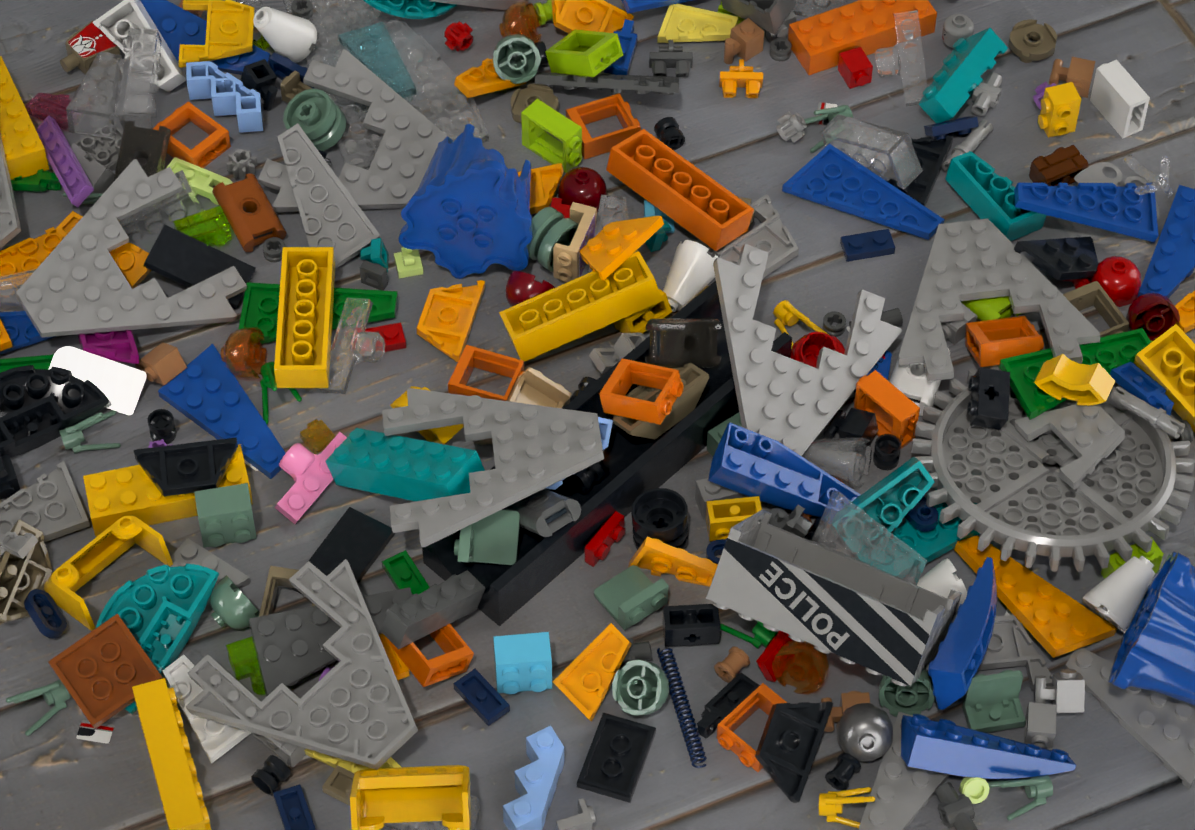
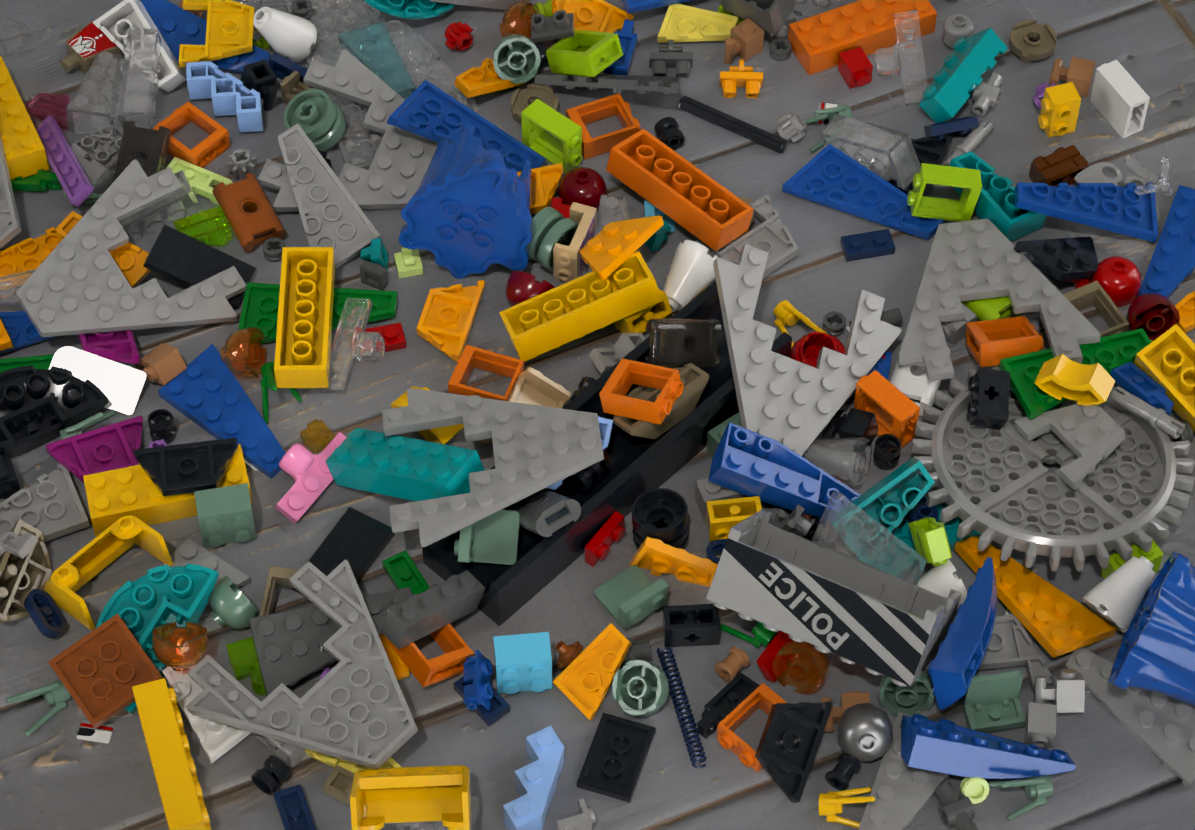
none -> magenta wing [46,415,143,483]
none -> clear orange cylinder [152,622,208,671]
none -> blue wing [387,79,546,172]
none -> blue hinge [463,650,493,711]
none -> dark grey hips [531,10,574,44]
none -> dark orange plant [555,641,583,669]
none -> black axle [678,95,787,153]
none -> lime window [907,163,982,222]
none -> lime brick [909,517,952,566]

